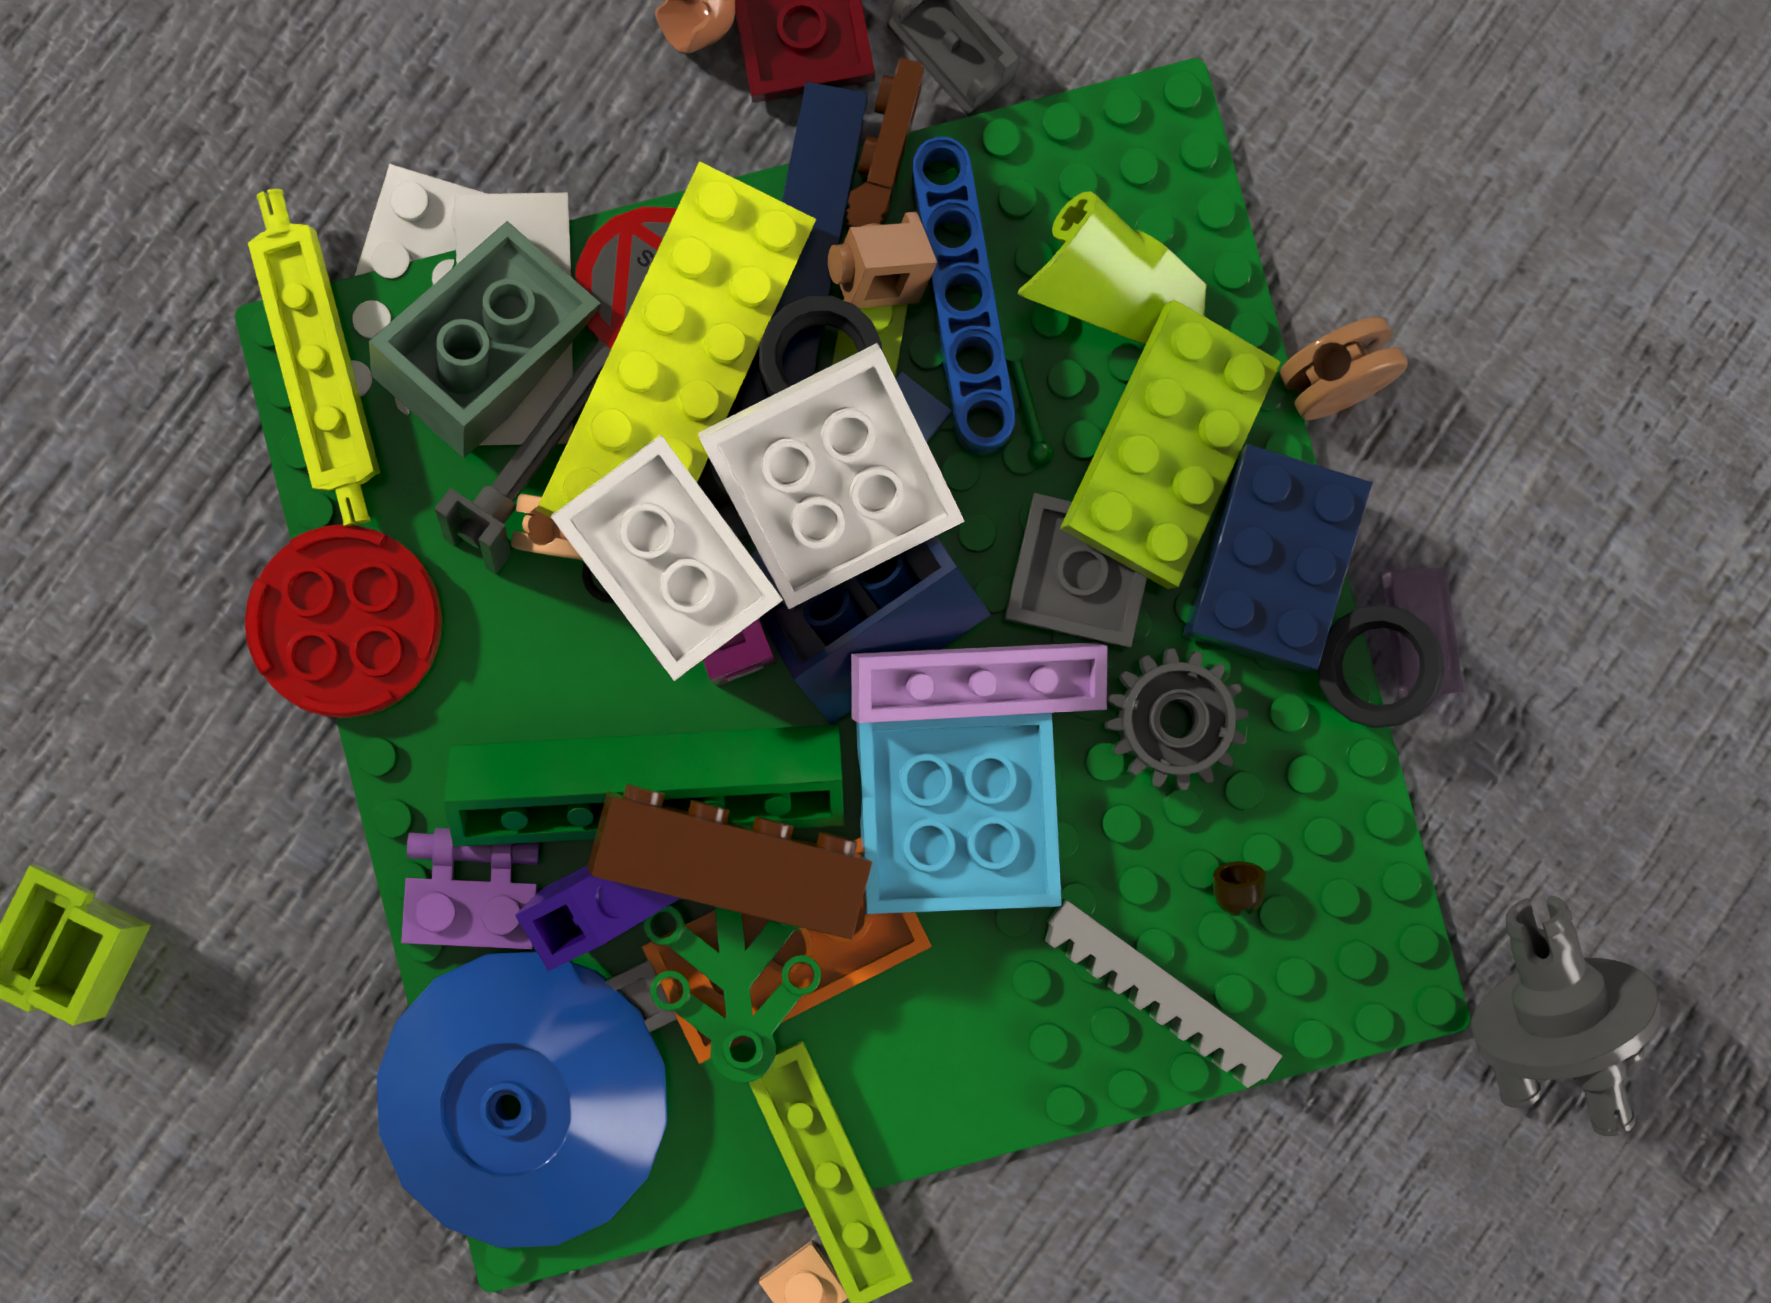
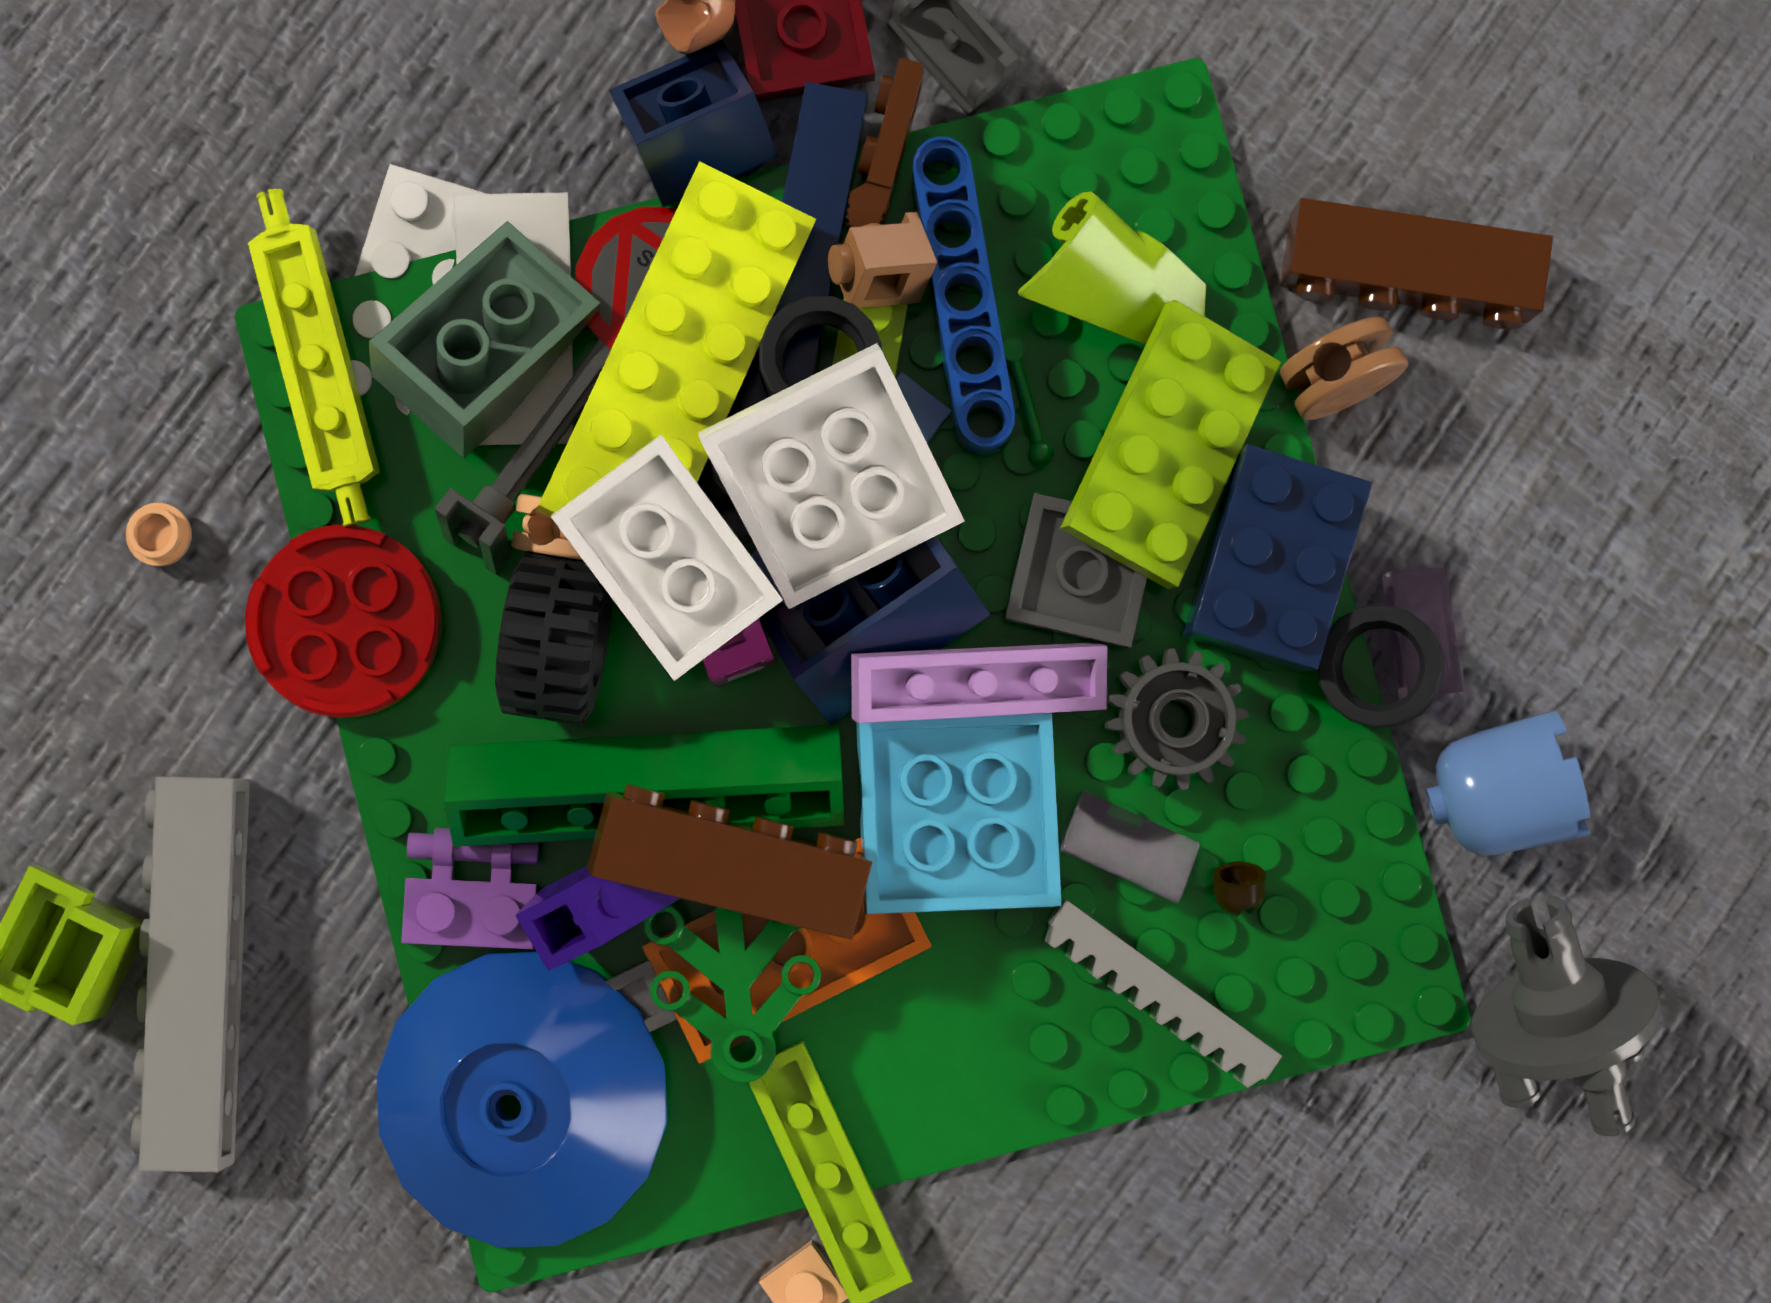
none -> light nougat plate [126,503,192,567]
none -> light grey brick [131,777,250,1173]
none -> black tyre [495,552,613,725]
none -> dark blue slope [609,40,778,208]
none -> slope [1059,791,1200,903]
none -> reddish brown brick [1280,198,1553,329]
none -> medium blue cylinder [1426,710,1591,856]

